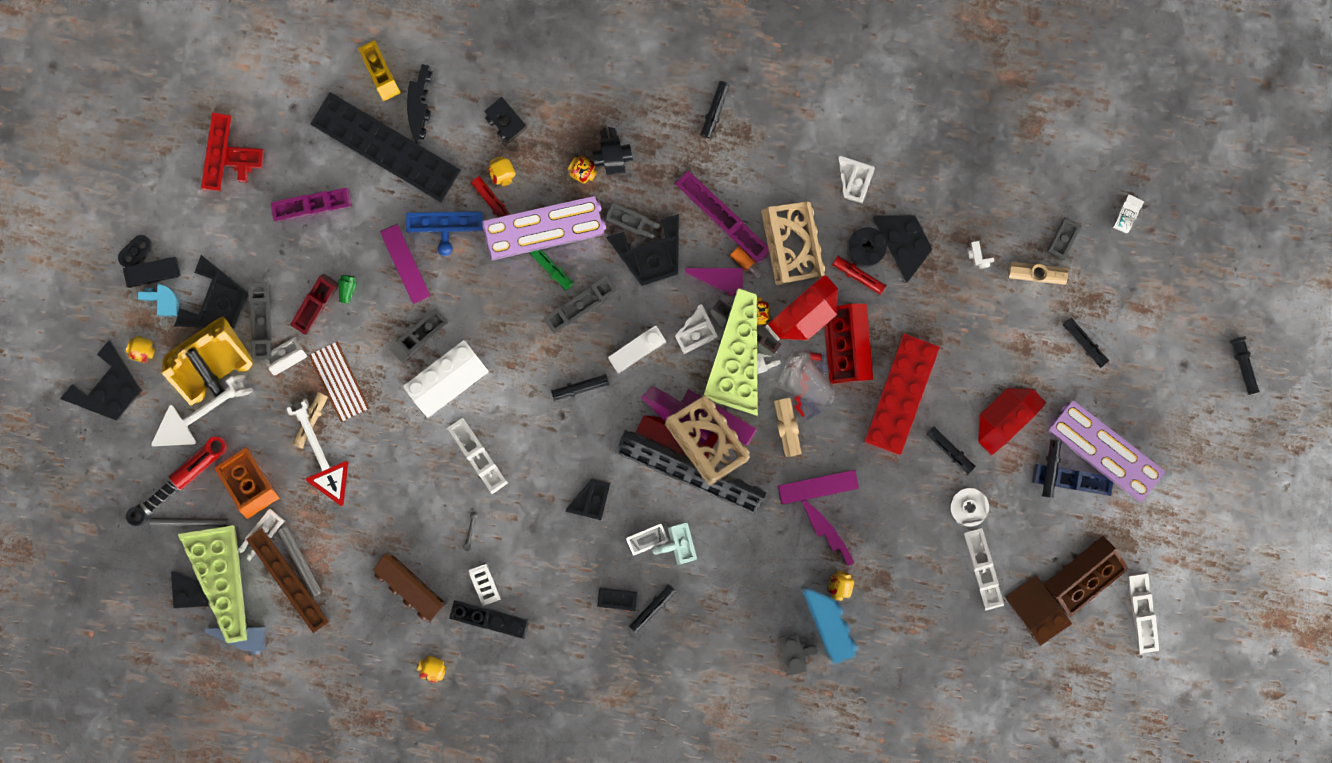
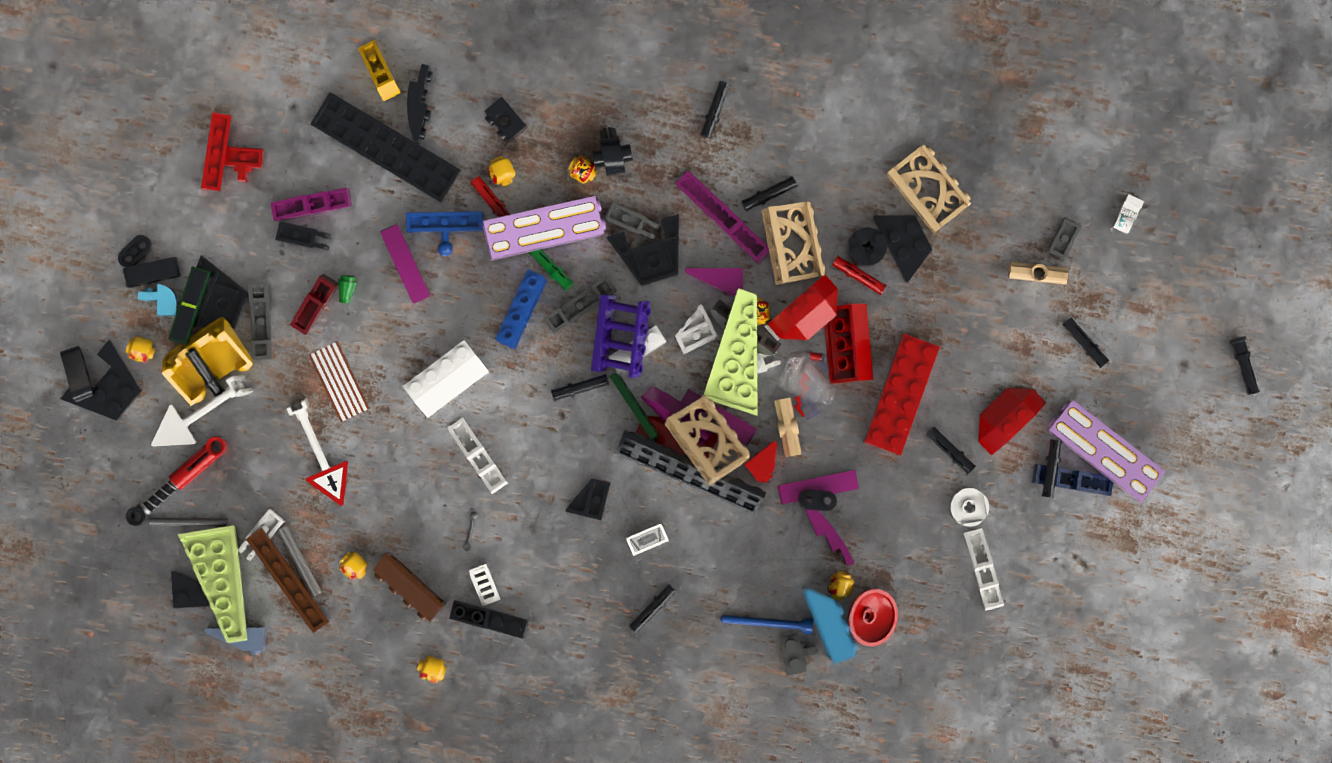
orange slope [214,447,279,519] -> none
white slope [264,337,307,375] -> none
tan pin [292,392,328,449] -> none
dark grey slope [390,308,448,363] -> none
black plate [597,587,638,611] -> none
light aqua plate [652,523,697,565] -> none
orange piece [730,246,762,278] -> none
white wing [839,156,875,204] -> none
white bracket [967,241,994,269] -> none
reddish brown slope [1005,575,1072,646] -> none
reddish brown slope [1044,536,1129,617] -> none
white slope [1127,571,1159,654] -> none
none -> black beam [60,346,95,402]
none -> black tile [168,266,211,345]
none -> black hinge [275,221,332,251]
none -> yellow head [338,551,367,580]
none -> blue fence [496,270,547,350]
none -> dark purple fence [591,294,651,378]
none -> dark green tile [609,372,660,441]
none -> blue piece [720,615,813,634]
none -> black pin [741,176,798,212]
none -> red slope [744,441,777,484]
none -> black plate [798,490,837,511]
none -> red dish [847,588,898,646]
none -> tan fence [886,144,971,234]

